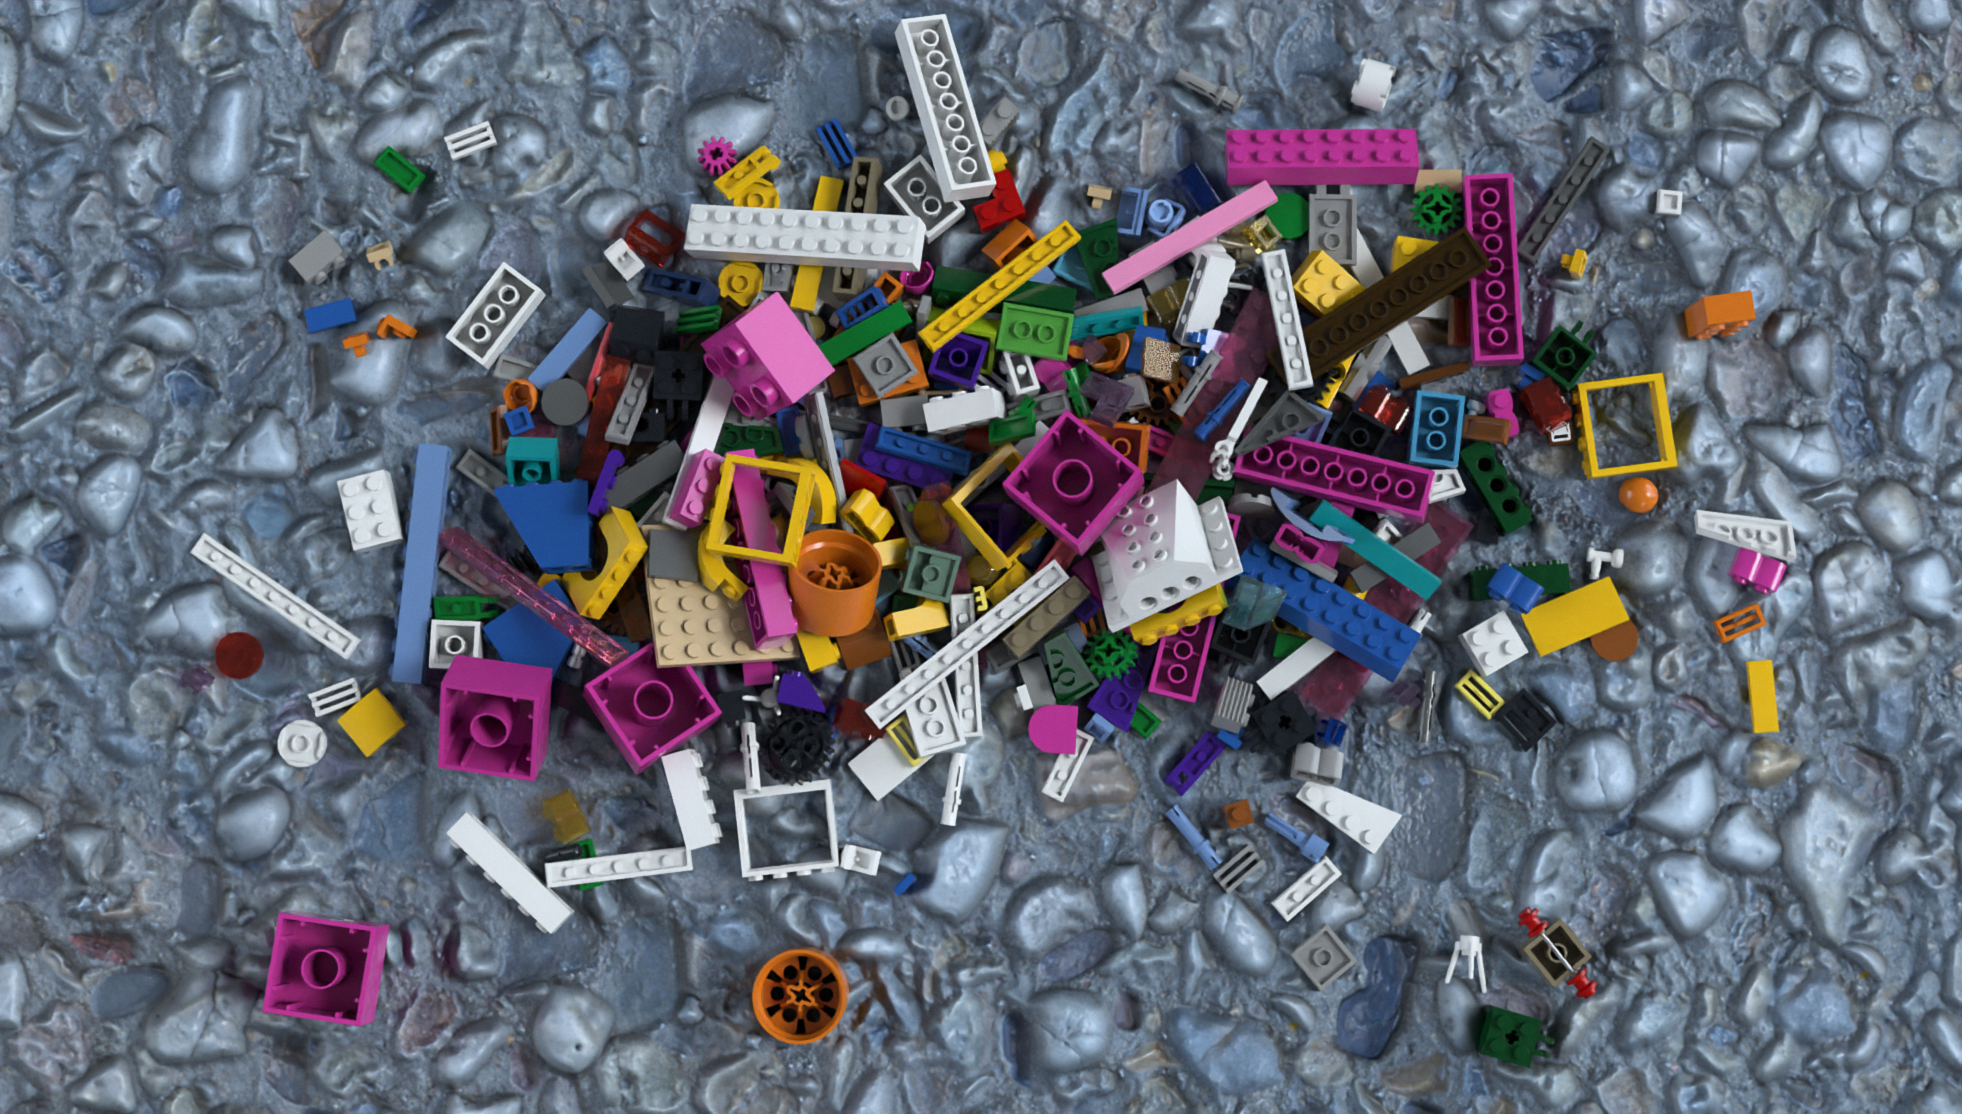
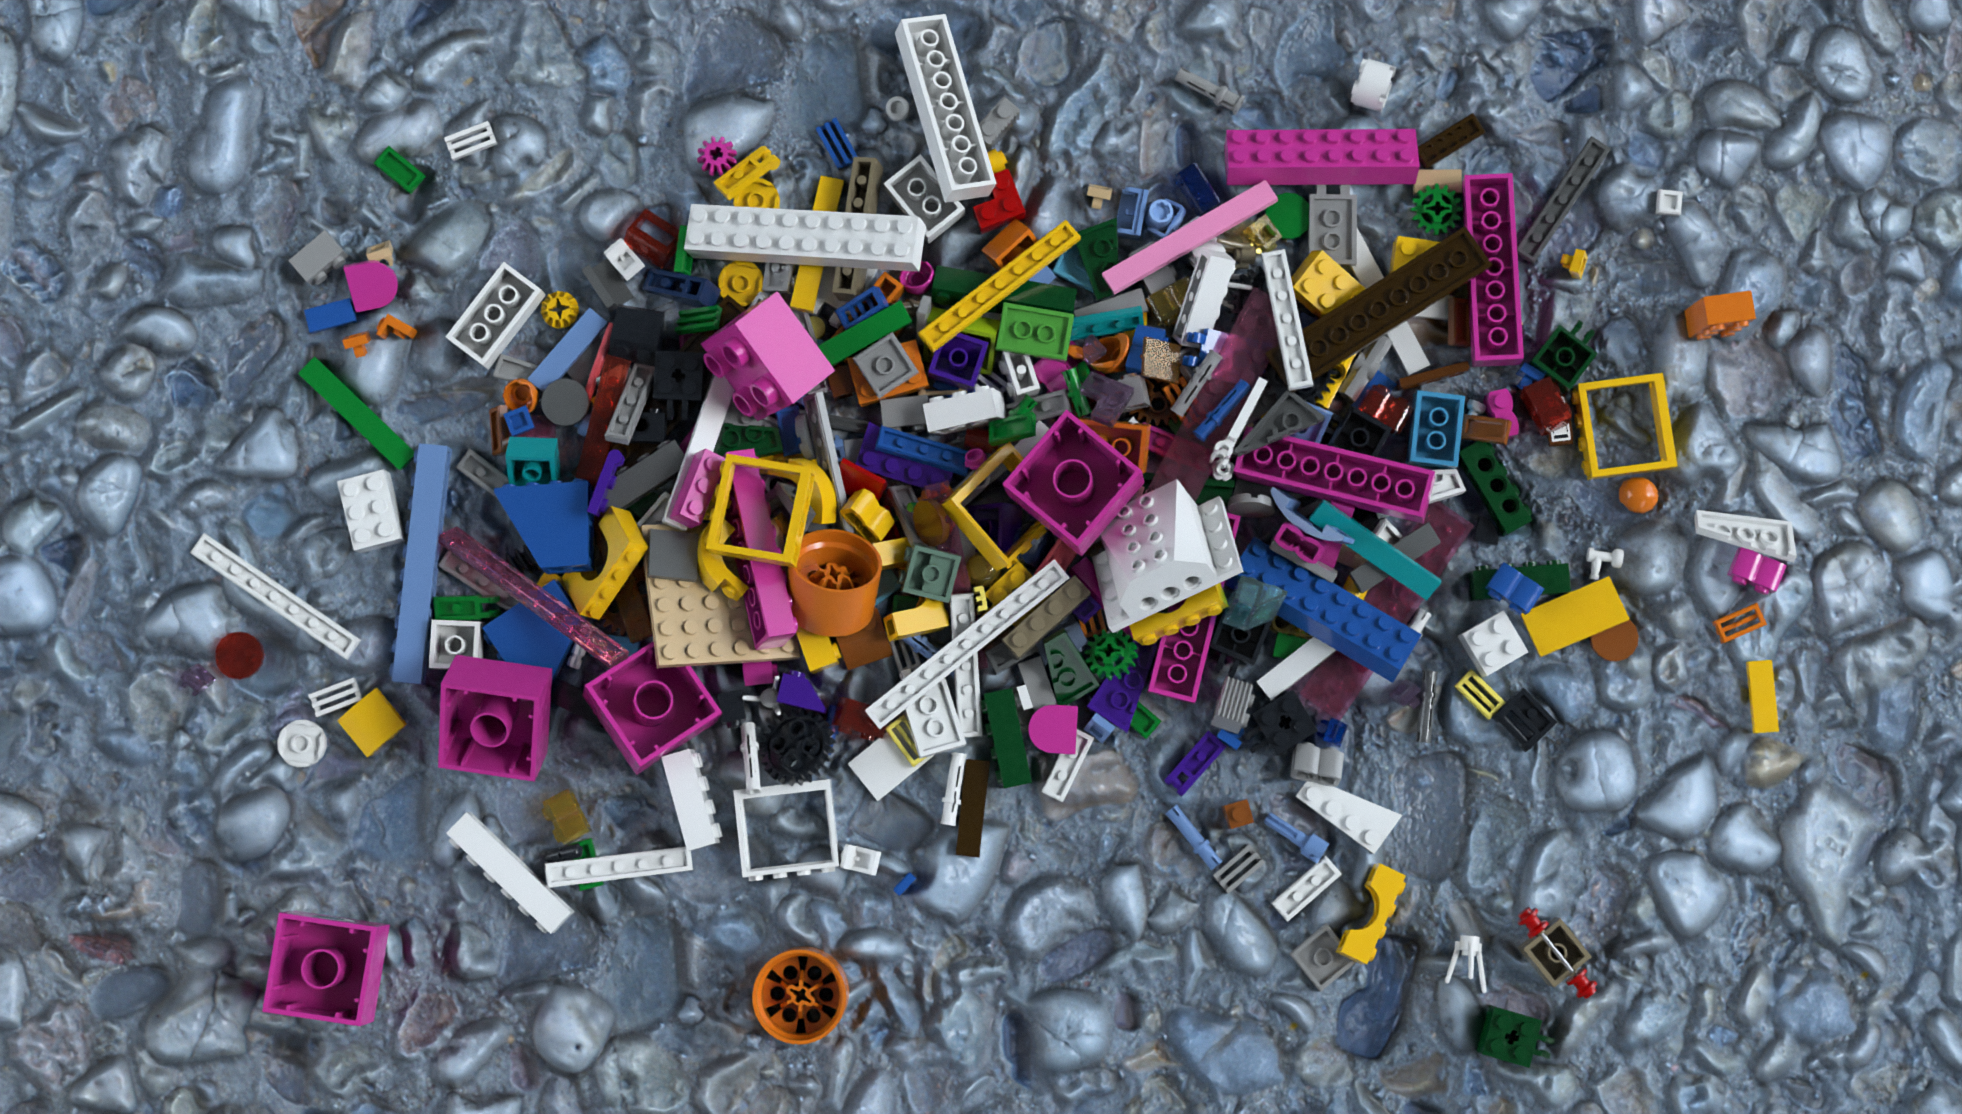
none -> green tile [298,356,414,471]
none -> dark pink tile [344,260,398,312]
none -> yellow gear [540,291,579,329]
none -> green tile [674,225,693,276]
none -> dark brown tile [956,759,990,858]
none -> dark pink plate [965,448,987,470]
none -> dark green brick [980,688,1032,789]
none -> yellow arch [1336,863,1406,965]
none -> dark brown plate [1418,113,1486,170]

